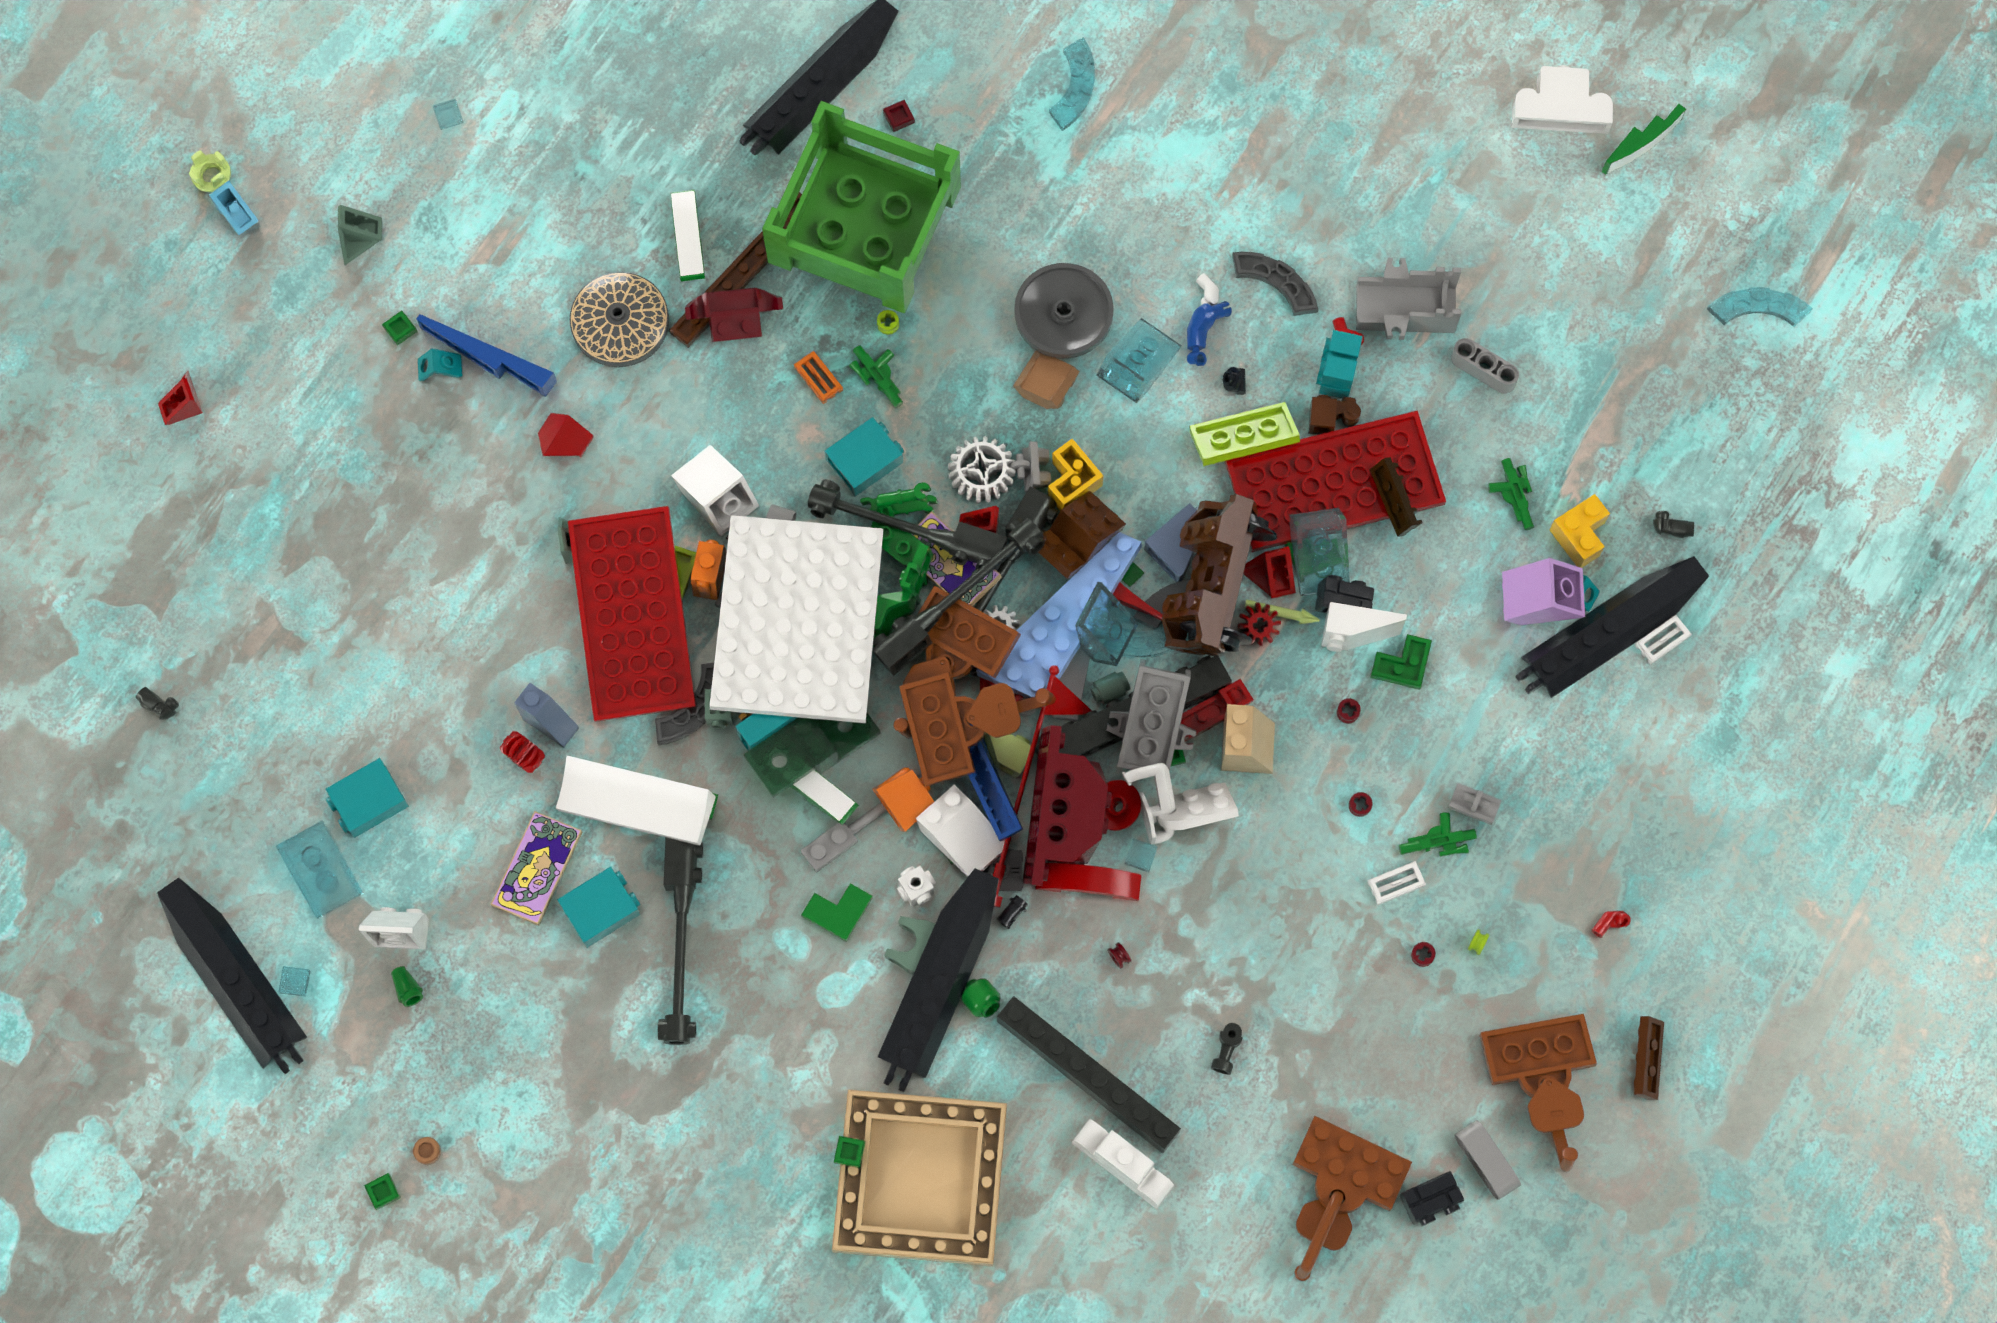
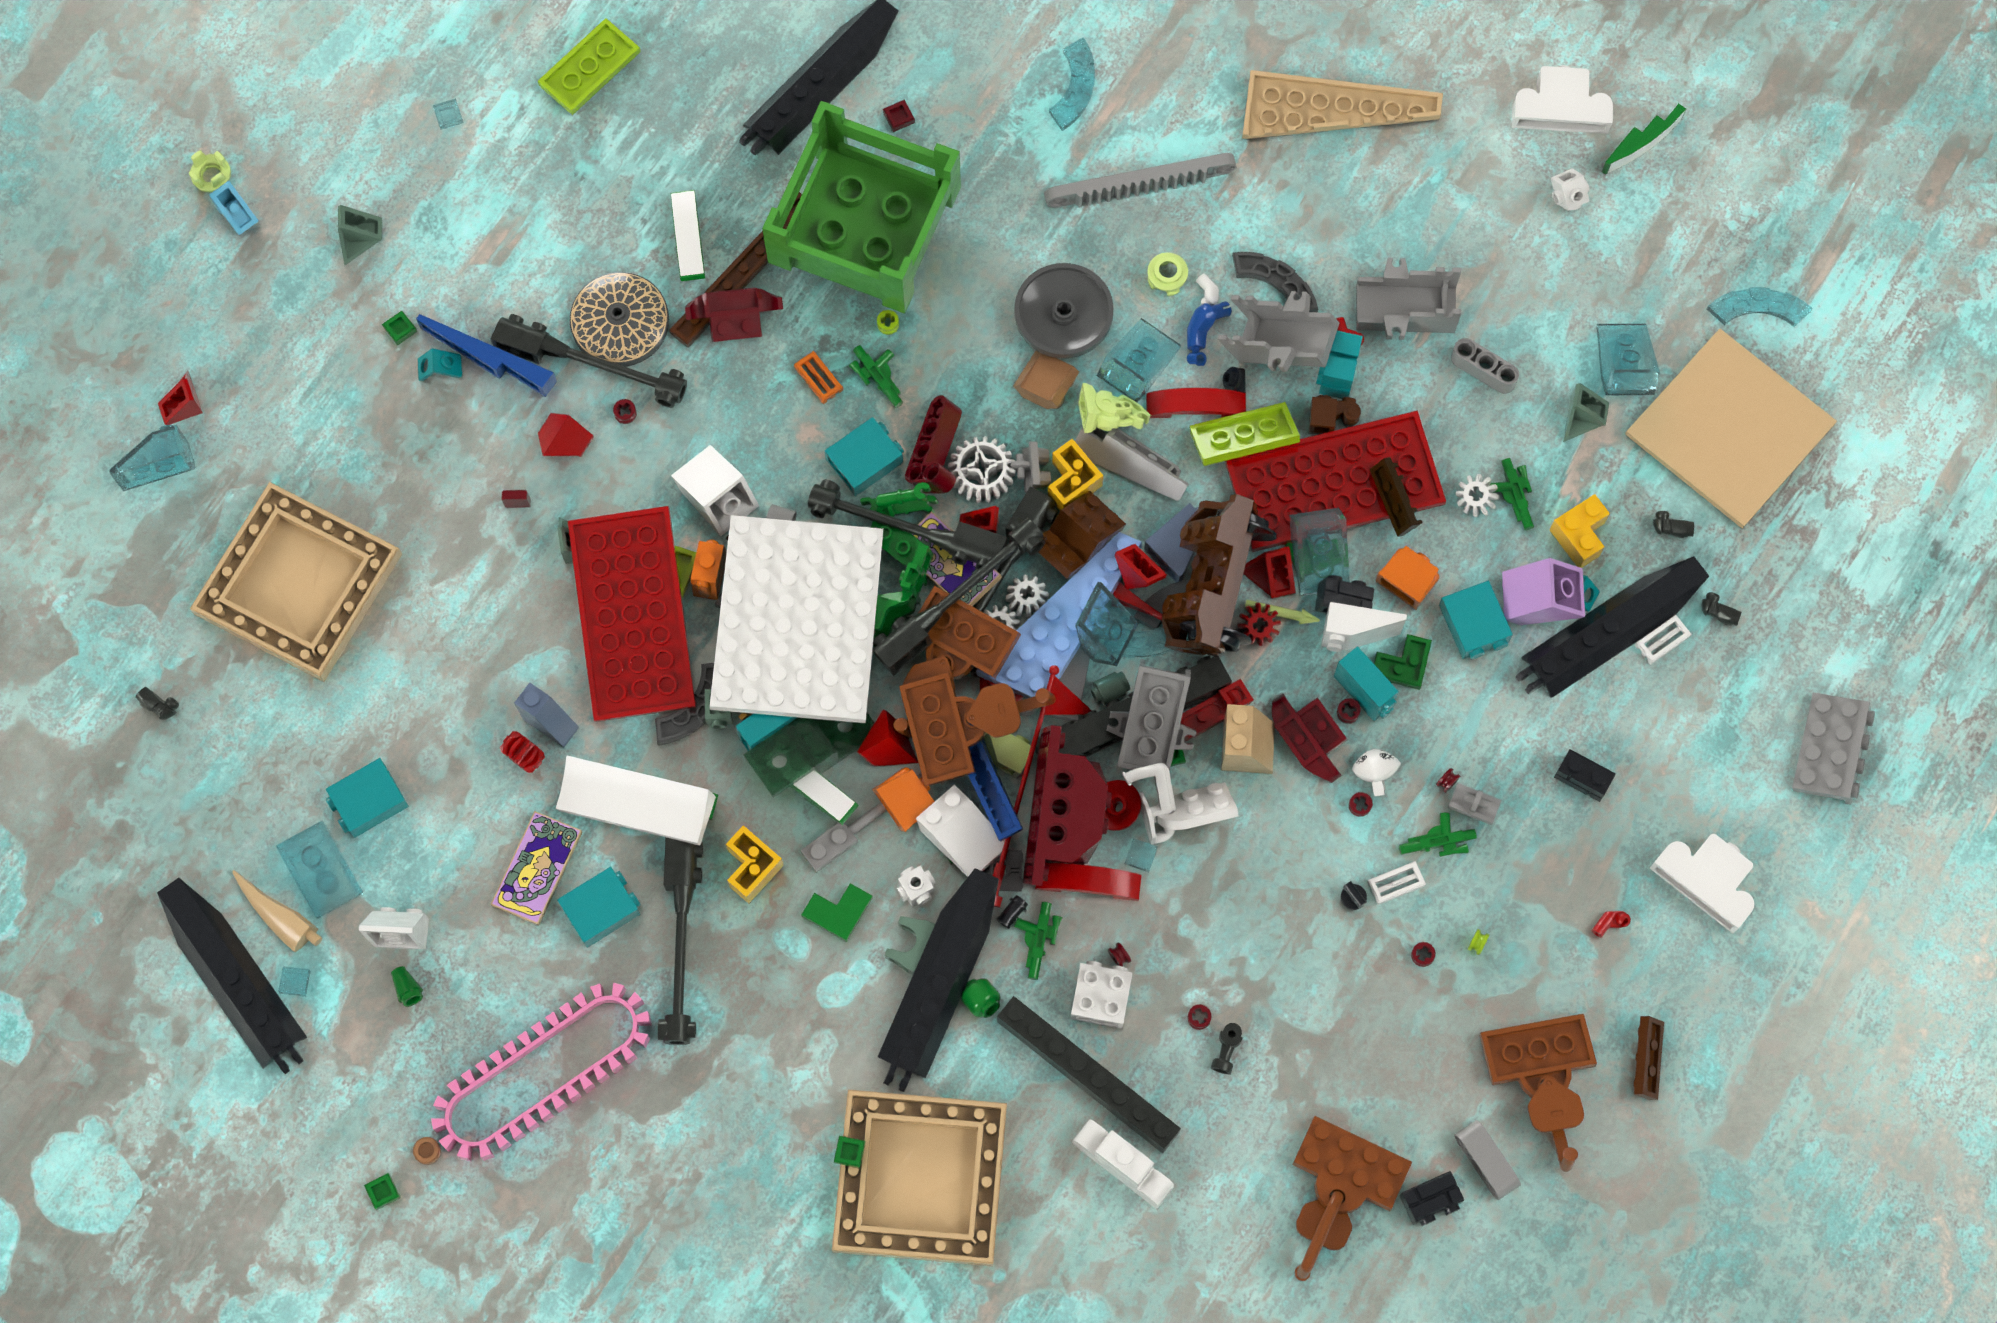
none -> clear light blue slope [109,425,196,492]
none -> tan tile [190,482,402,682]
none -> tan piece [232,870,322,952]
none -> bright pink piece [431,983,652,1161]
none -> pearl dark grey bar [491,314,687,408]
none -> dark red tile [502,490,531,508]
none -> lime plate [537,18,641,115]
none -> dark red bush [613,399,637,424]
none -> yellow brick [726,825,784,904]
none -> red slope [857,709,919,766]
none -> dark red beam [905,395,962,494]
none -> white gear [1006,574,1049,619]
none -> green piece [1014,902,1063,980]
none -> light grey gear [1044,153,1237,208]
none -> white brick [1071,961,1132,1029]
none -> light grey wedge [1075,428,1189,501]
none -> yellowish green piece [1078,383,1150,433]
none -> red slope [1115,544,1167,589]
none -> red slope [1146,388,1246,418]
none -> yellowish green piece [1147,253,1188,296]
none -> dark red bush [1187,1004,1212,1030]
none -> light grey piece [1218,291,1339,372]
none -> tan wing [1242,70,1443,139]
none -> dark red plate [1272,693,1348,783]
none -> teal brick [1333,646,1399,721]
none -> black plate [1341,881,1367,910]
none -> white piece [1352,749,1401,796]
none -> orange torso [1375,546,1439,610]
none -> dark red bush [1436,768,1461,793]
none -> teal brick [1439,580,1513,660]
none -> white gear [1456,474,1499,517]
none -> white brick [1551,168,1590,211]
none -> black brick [1554,749,1616,802]
none -> sand green slope [1563,383,1609,442]
none -> clear light blue slope [1596,323,1660,396]
none -> tan tile [1625,329,1837,529]
none -> white brick [1650,834,1754,933]
none -> pearl dark grey arm [1701,592,1742,626]
none -> light grey bracket [1792,692,1875,805]

